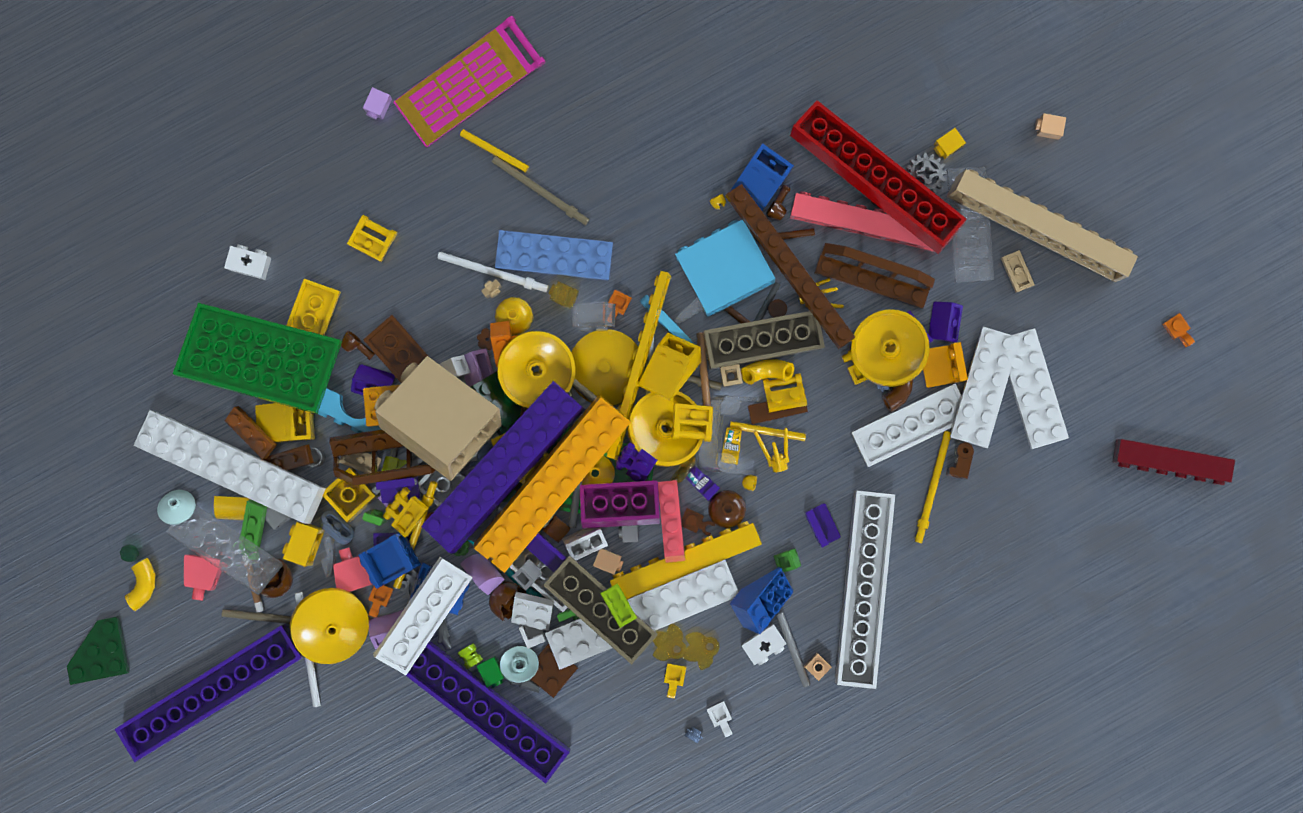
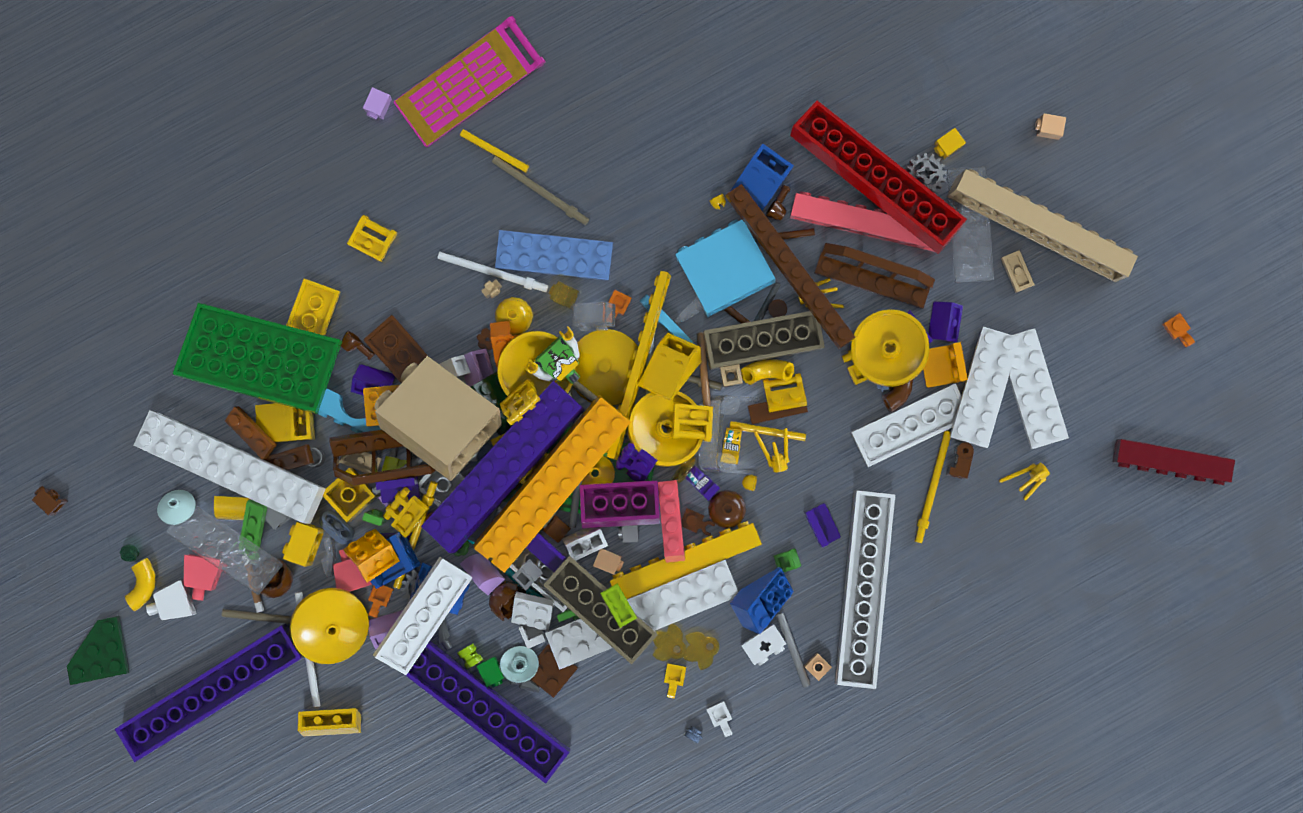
white brick [224,244,271,280] -> none
none -> reddish brown brick [32,486,68,516]
none -> white torso [146,580,197,620]
none -> yellow brick [298,708,361,737]
none -> light orange bracket [343,529,400,583]
none -> yellow plate [500,379,541,425]
none -> torso [523,326,580,384]
none -> yellow plant [999,463,1050,500]

